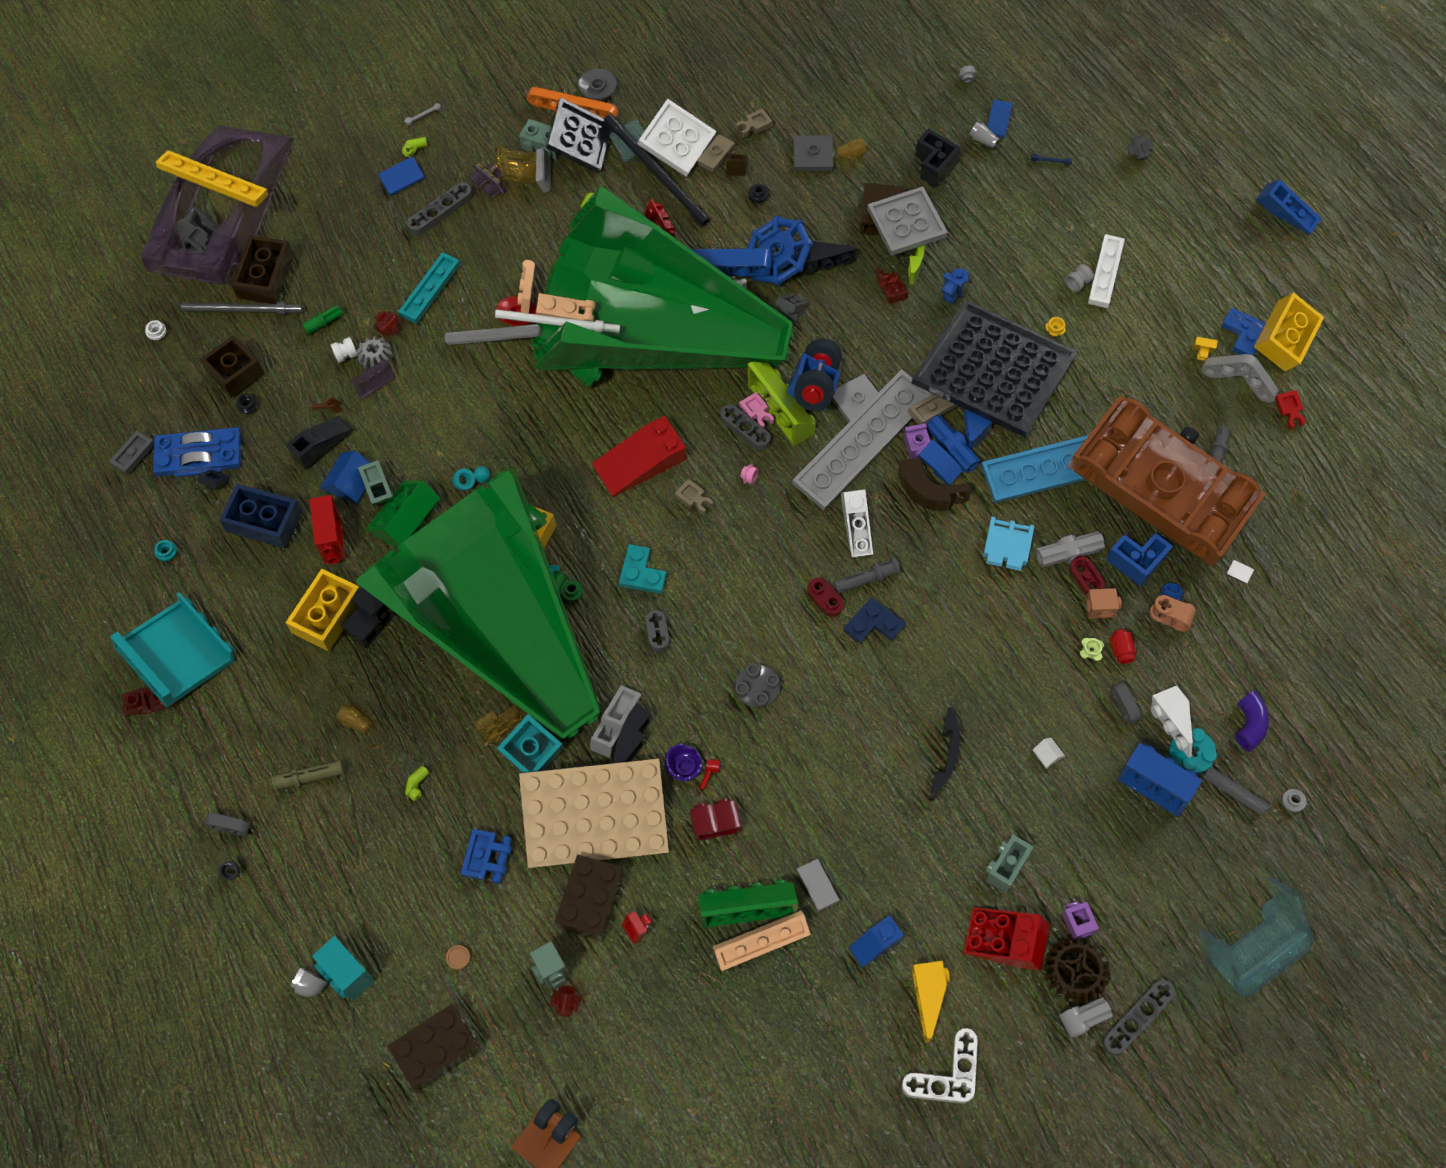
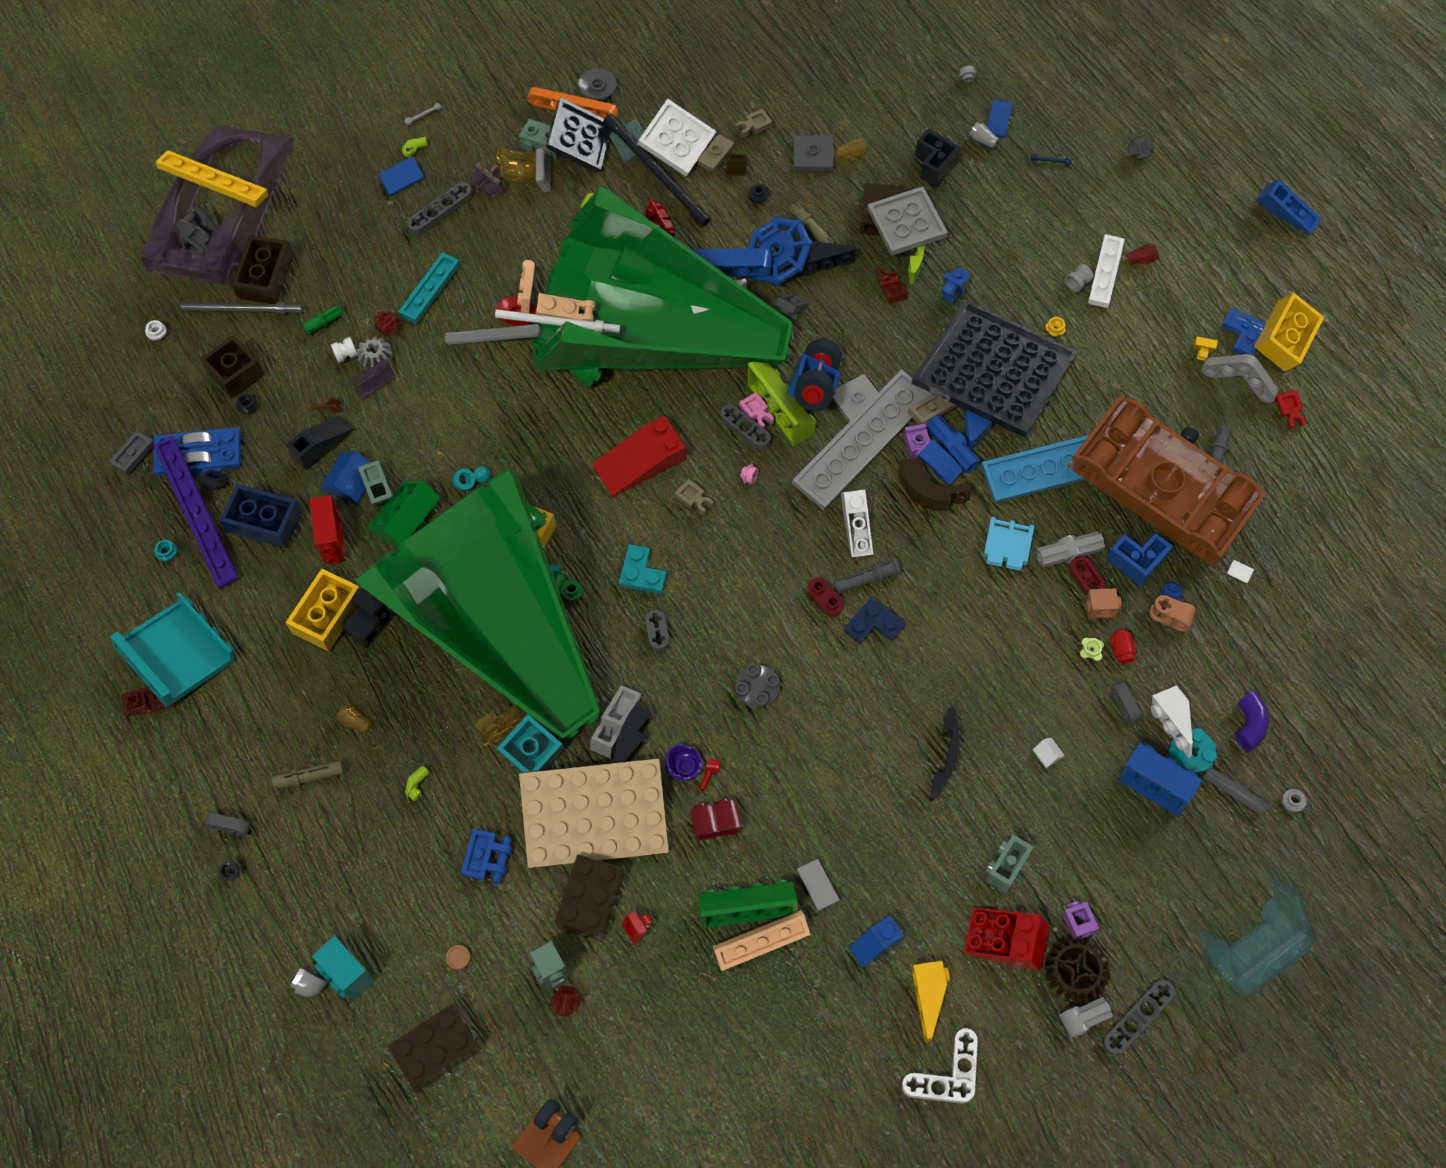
none -> dark purple tile [153,435,240,589]
none -> olive pin [789,202,836,244]
none -> clear red cone [1127,243,1159,265]

